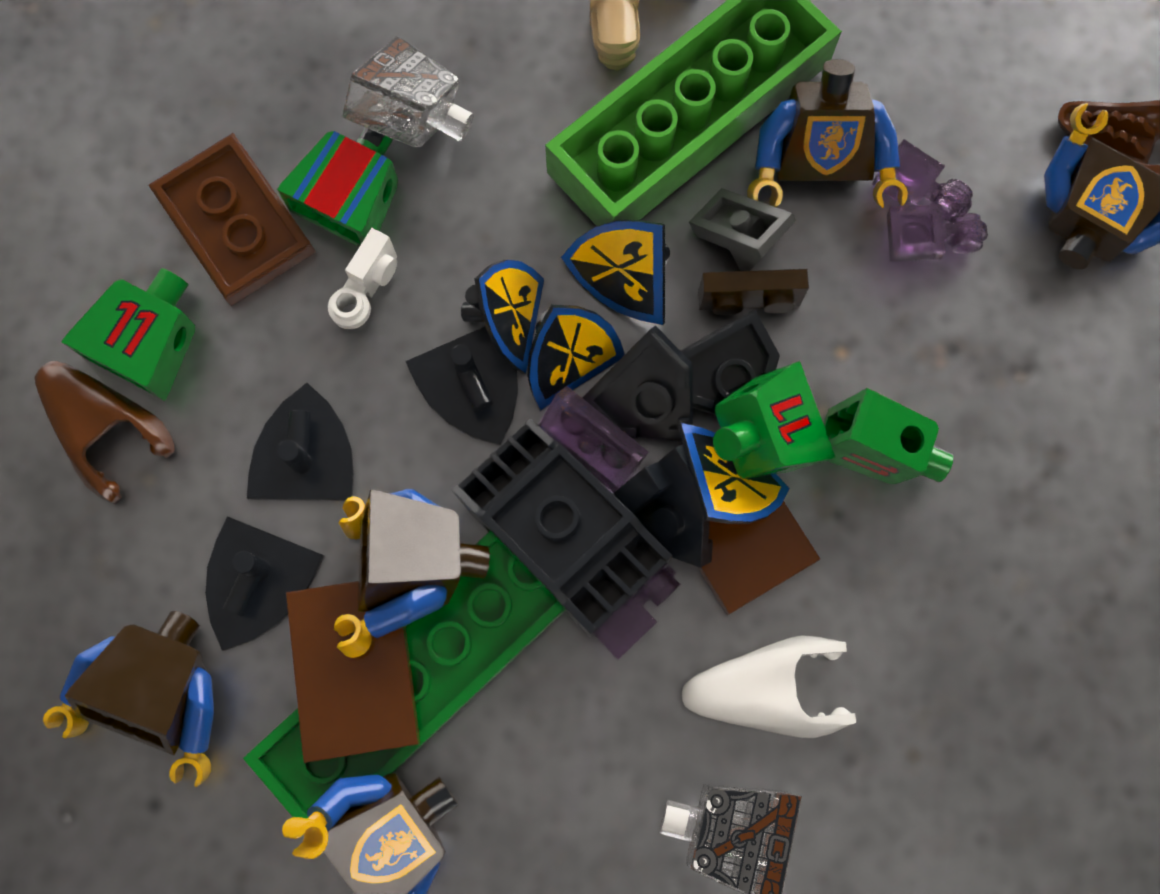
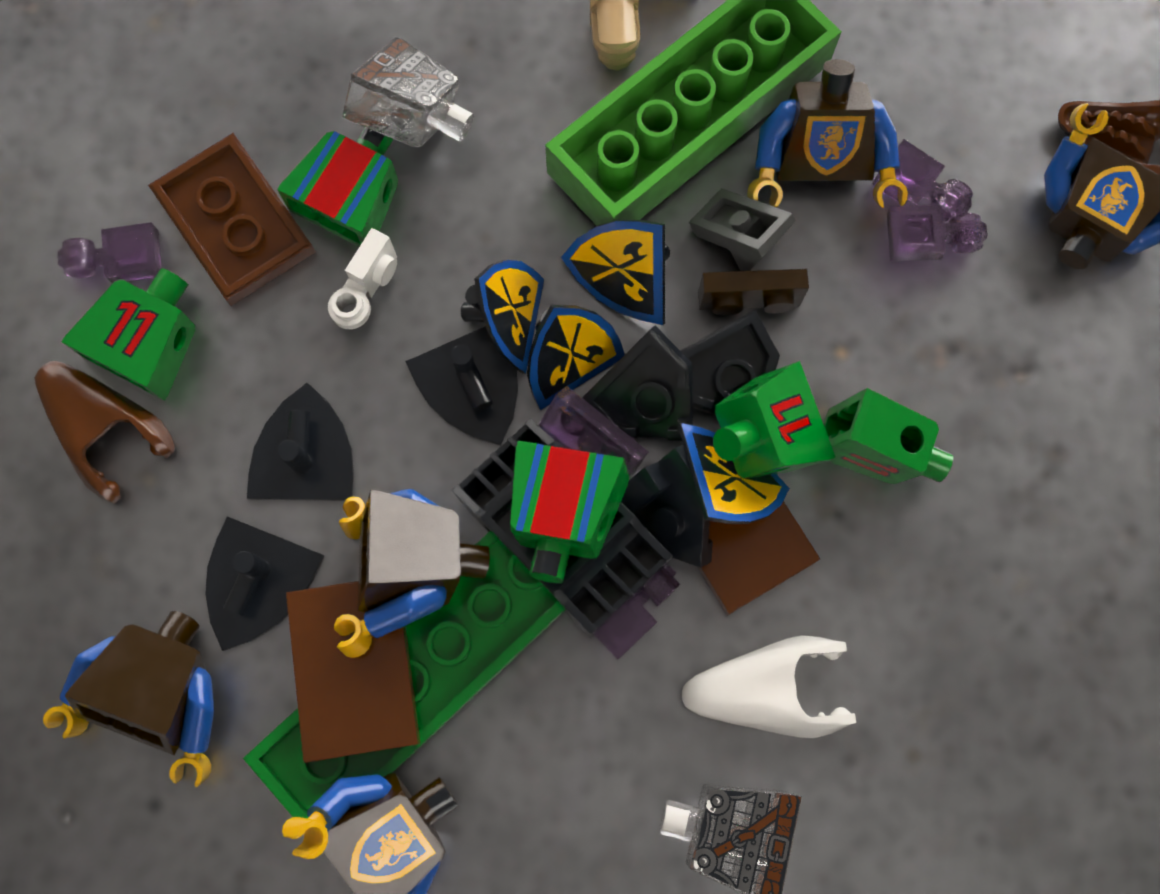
none -> clear purple plate [57,222,161,284]
none -> torso [510,441,630,583]

